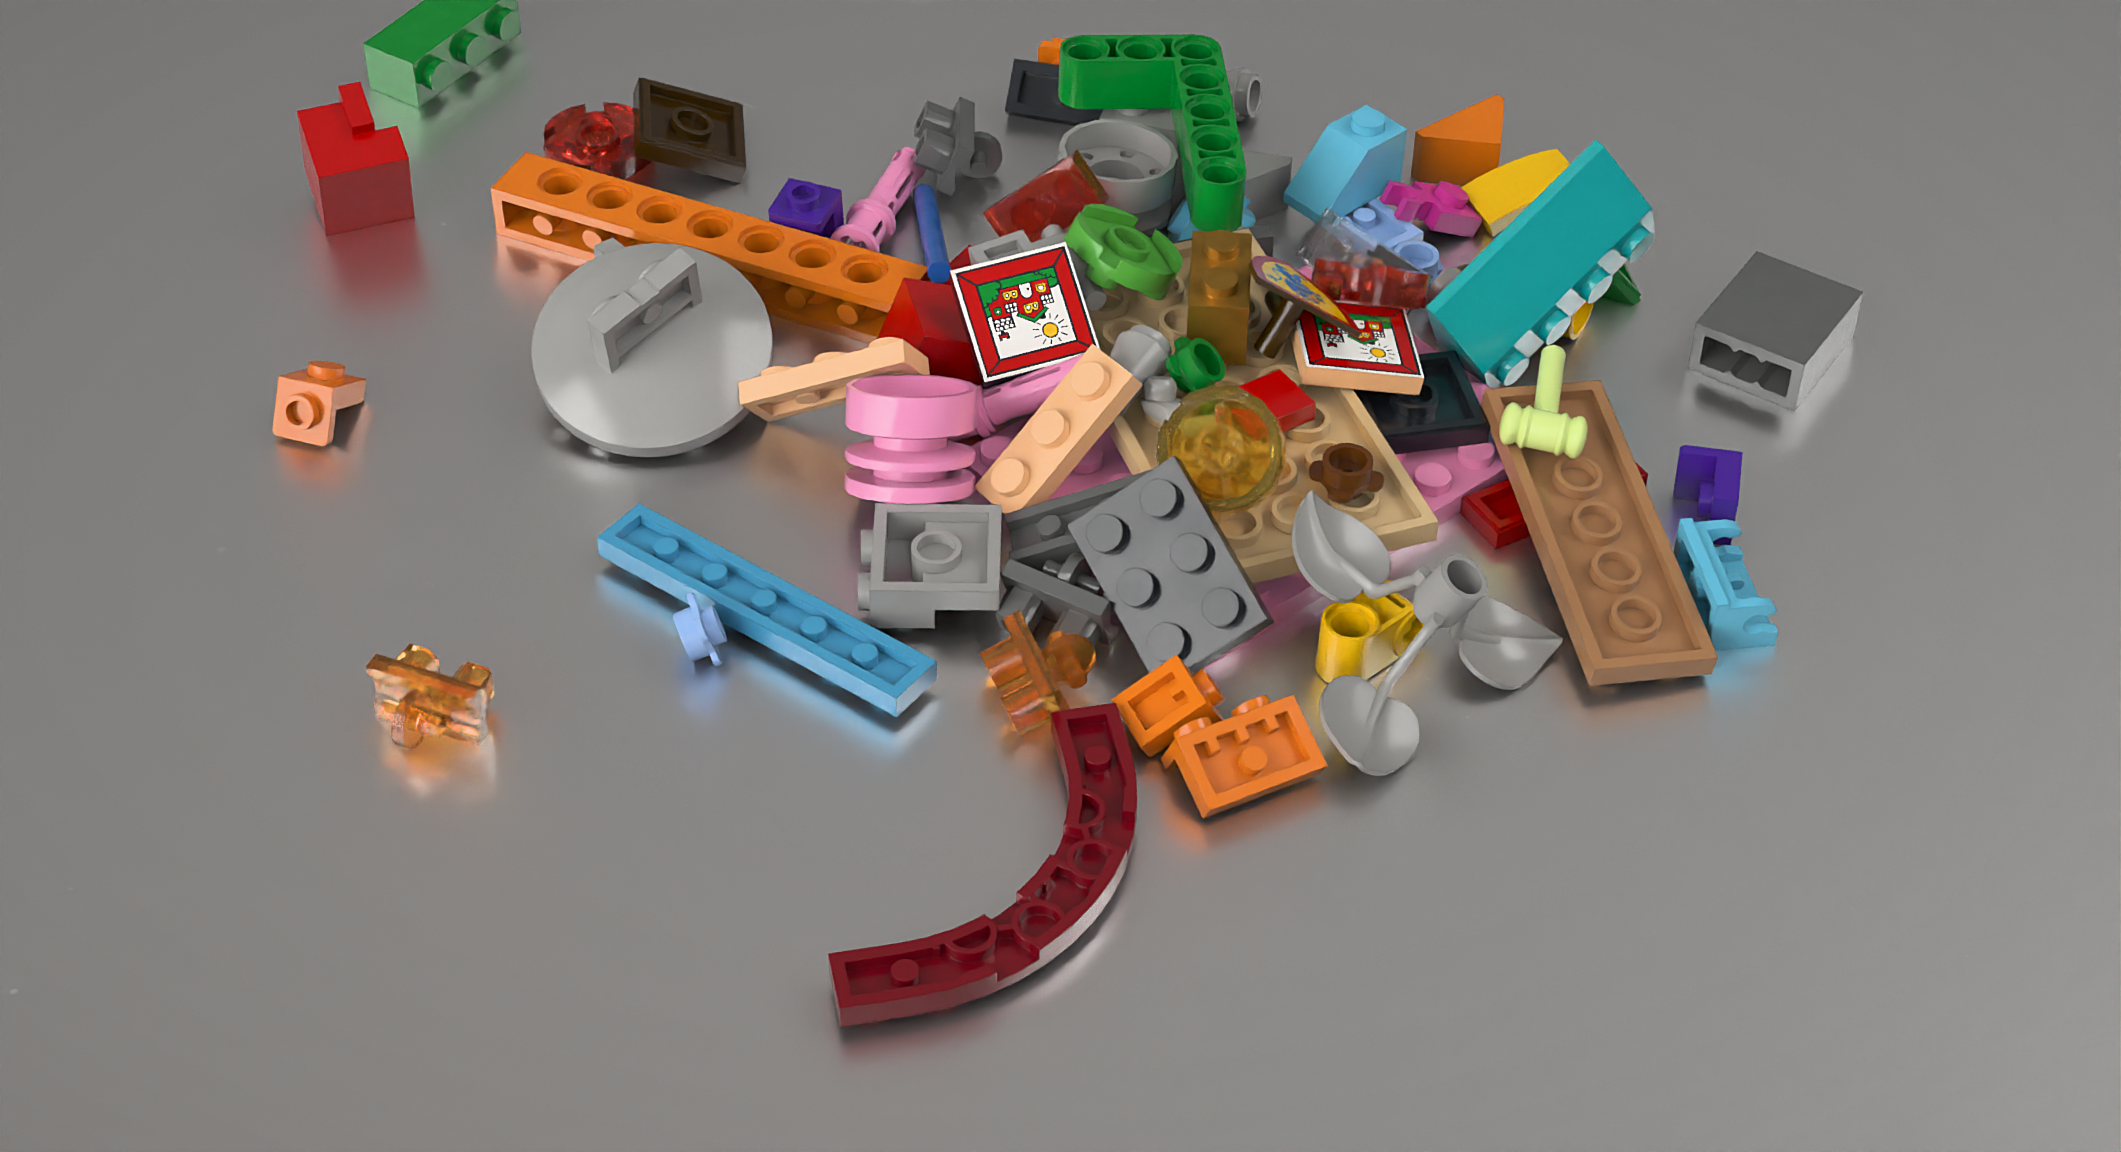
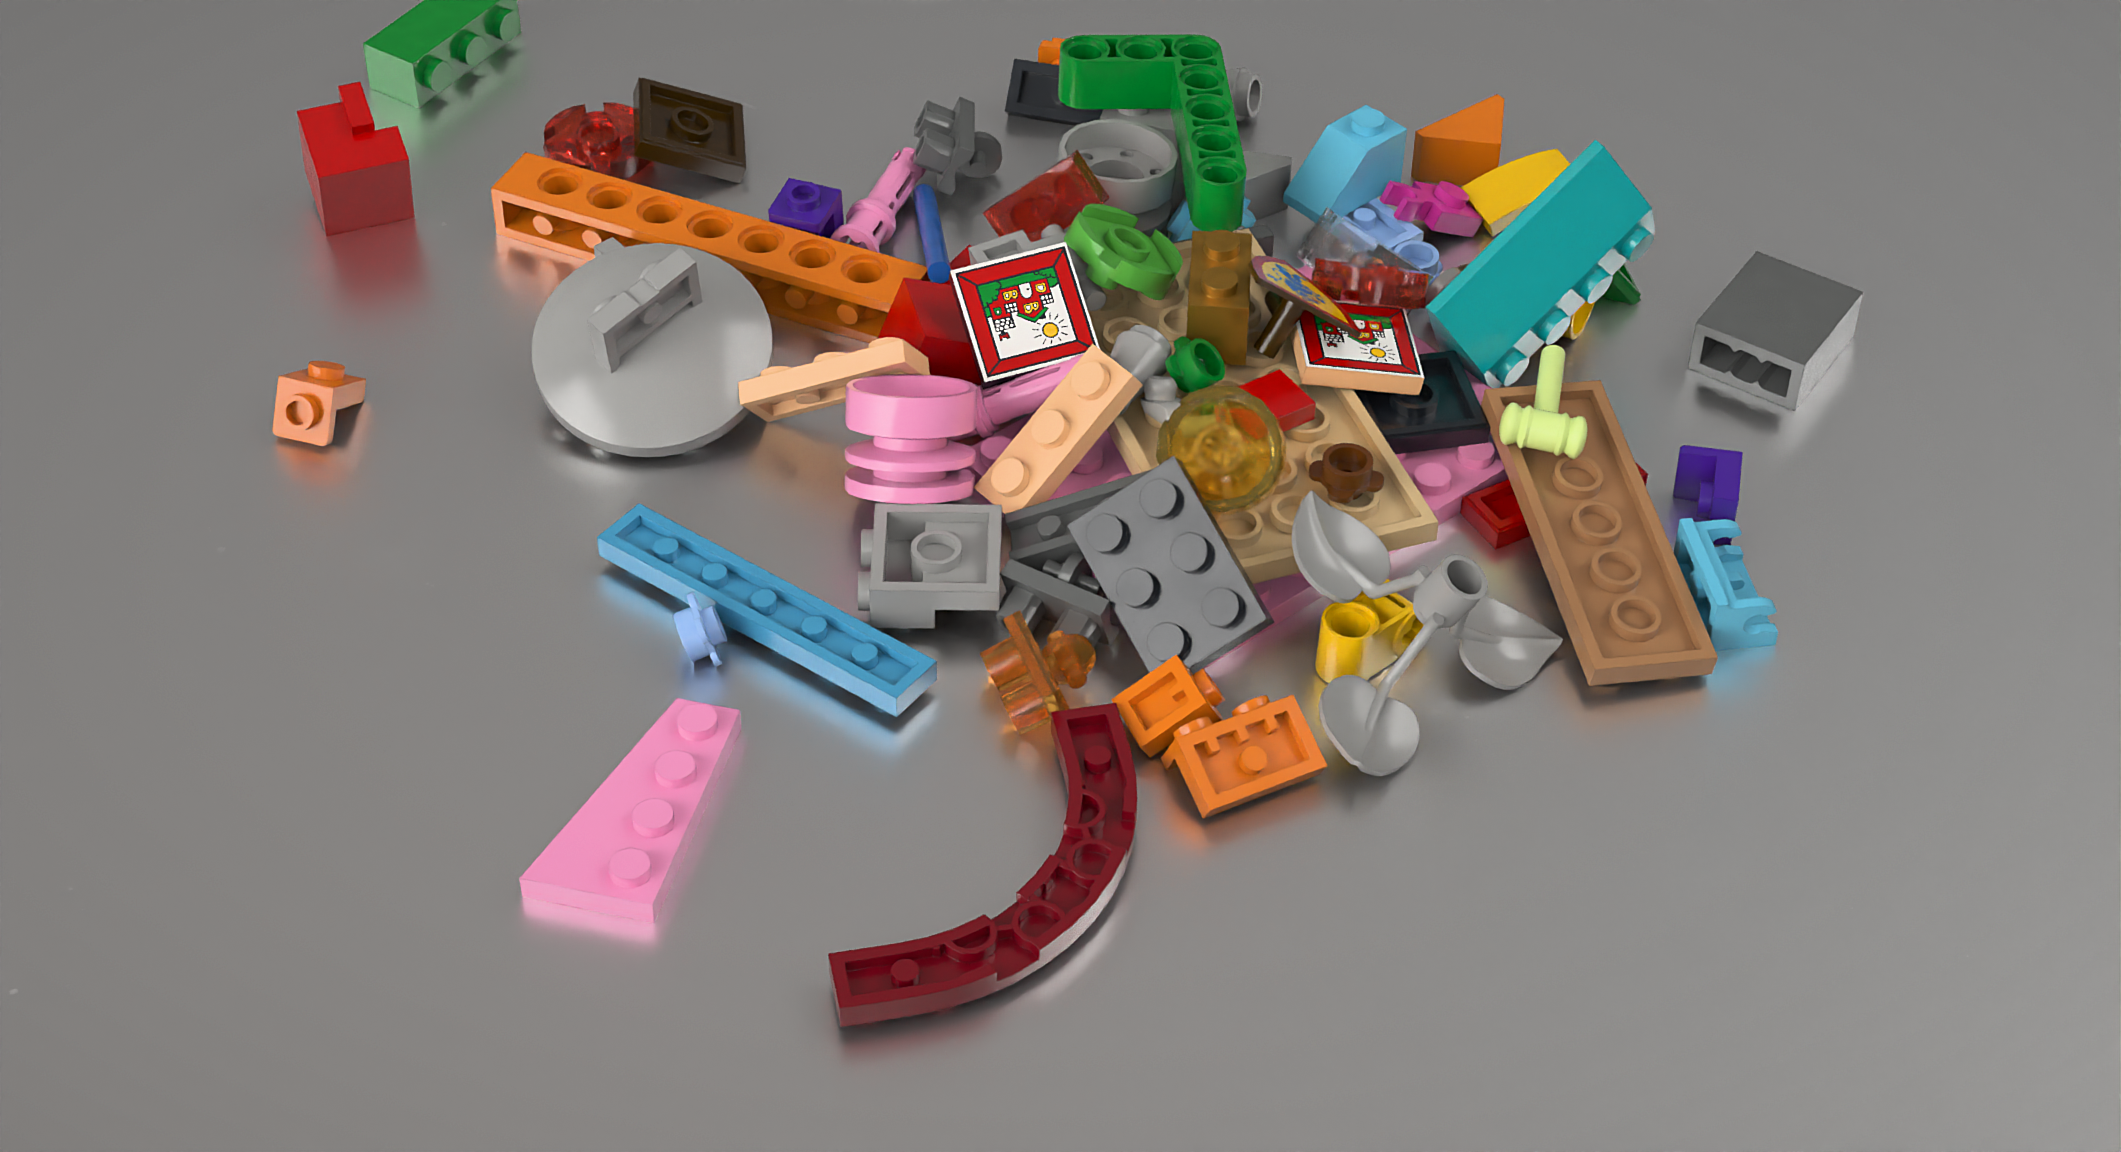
clear orange hips [366,644,494,750] -> none
none -> bright pink wing [519,698,742,923]

